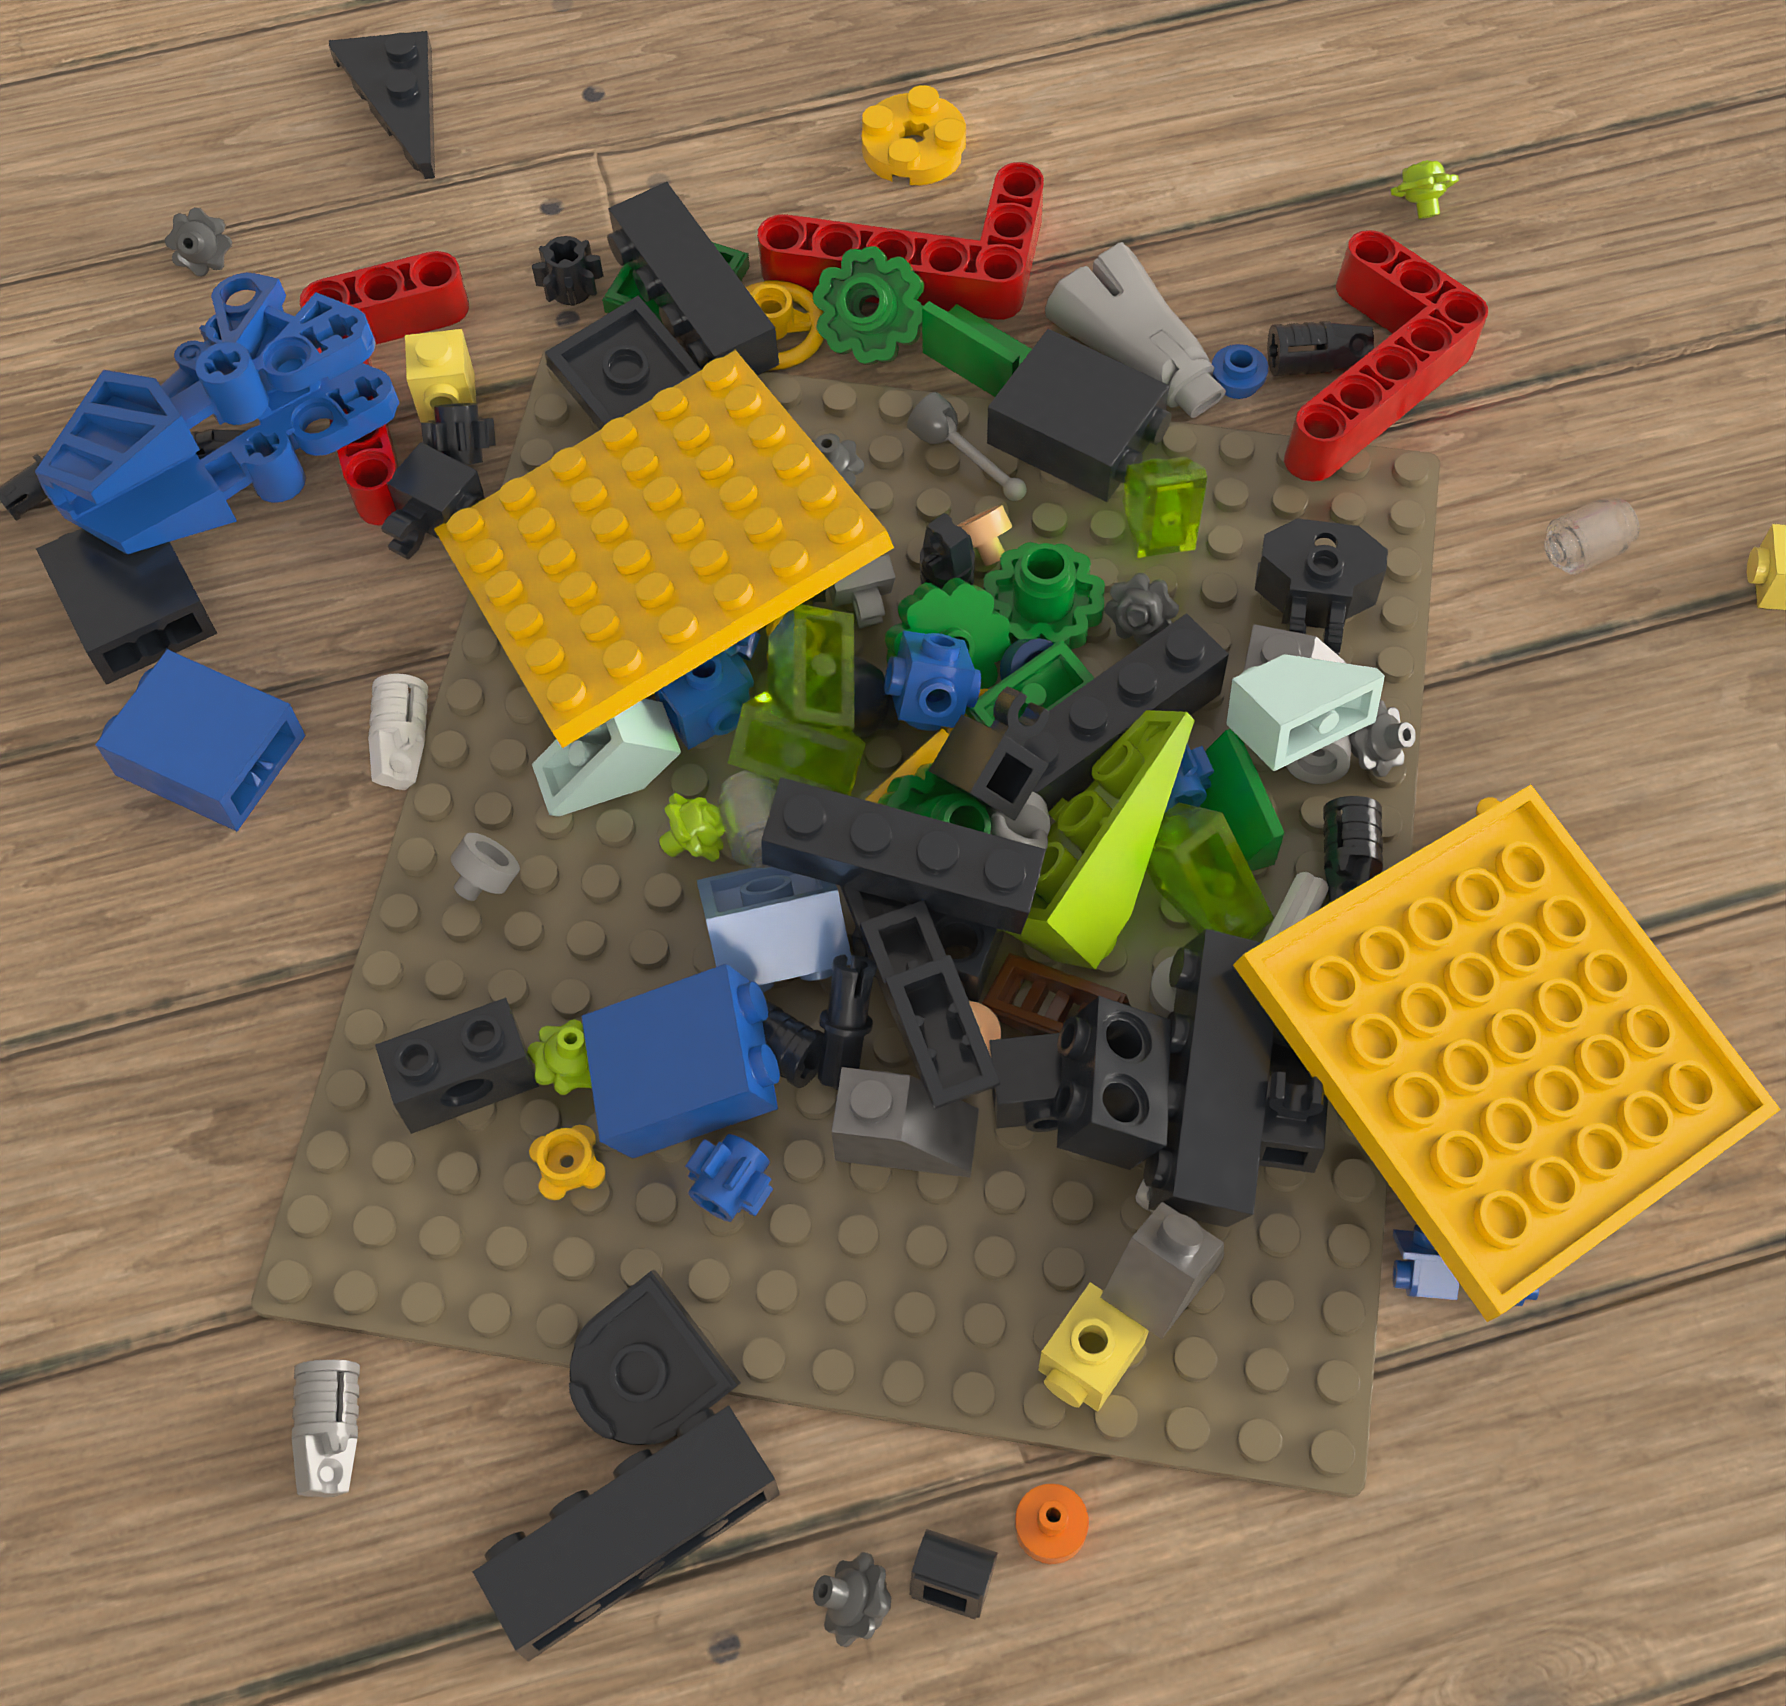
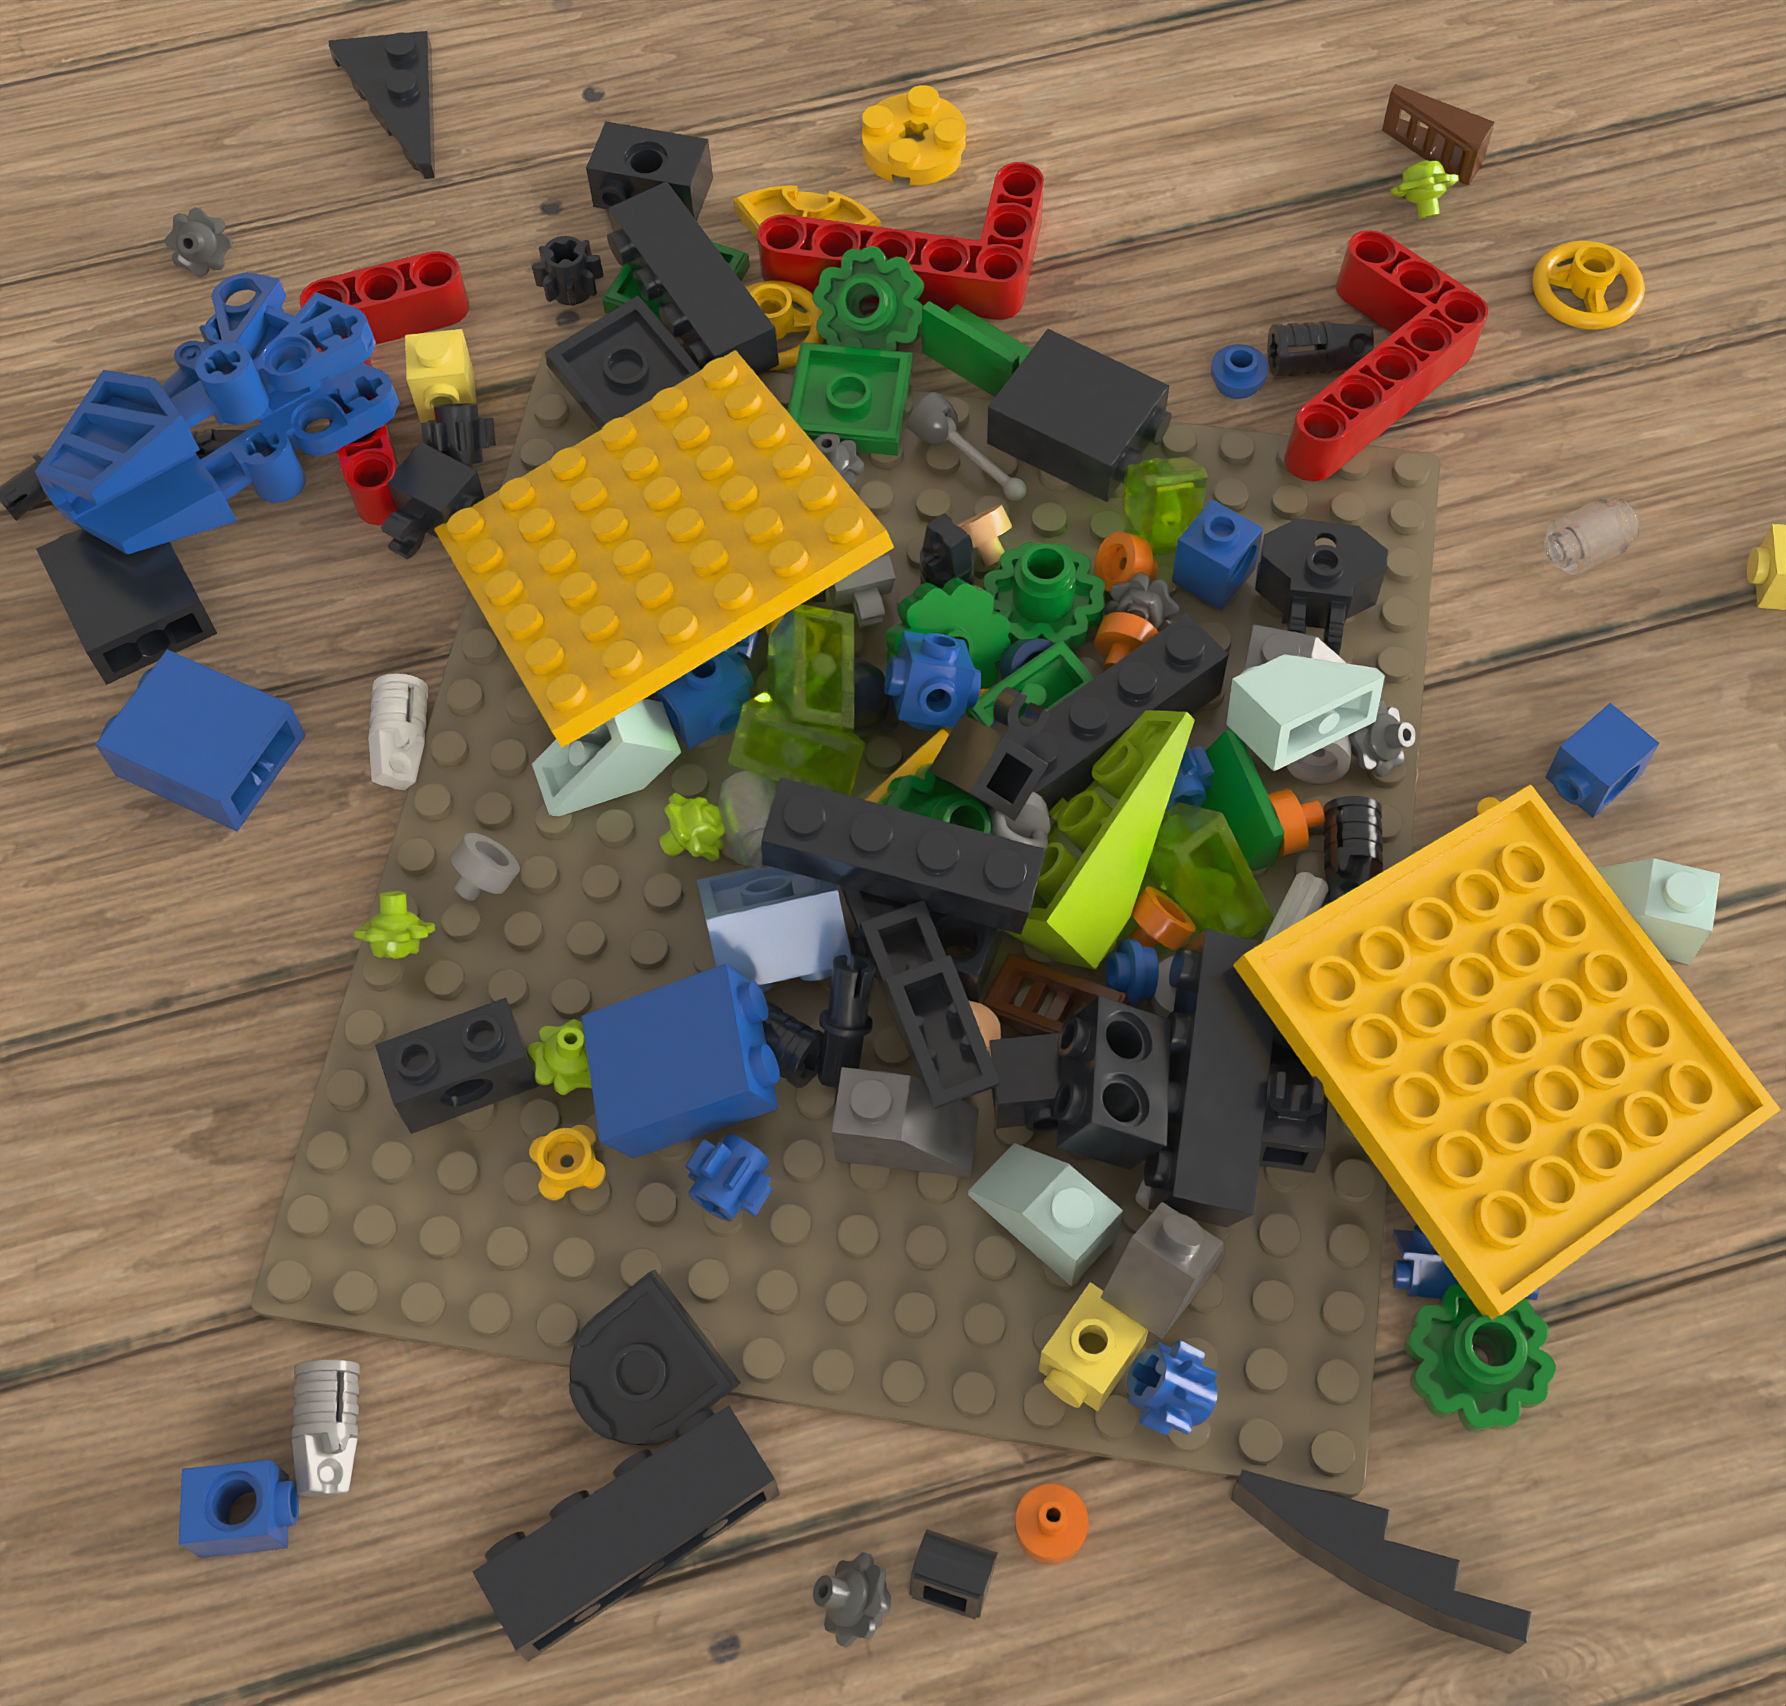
light grey piece [1045,242,1226,418] -> none
none -> blue brick [179,1459,299,1558]
none -> lime plant [354,891,435,959]
none -> black brick [586,121,713,221]
none -> yellow tile [733,185,882,240]
none -> green tile [787,342,913,456]
none -> light aqua slope [968,1143,1123,1287]
none -> orange tile [1094,531,1158,592]
none -> orange tile [1094,612,1158,671]
none -> blue plate [1105,939,1159,1006]
none -> orange tile [1127,886,1196,951]
none -> blue gear [1127,1339,1217,1435]
none -> blue brick [1172,499,1264,611]
none -> black slope [1231,1470,1532,1654]
none -> orange tile [1267,788,1325,857]
none -> reddish brown slope [1382,84,1495,185]
none -> green plant [1404,1284,1556,1432]
none -> yellow piece [1532,240,1645,330]
none -> blue brick [1545,703,1659,818]
none -> light aqua slope [1596,858,1720,965]

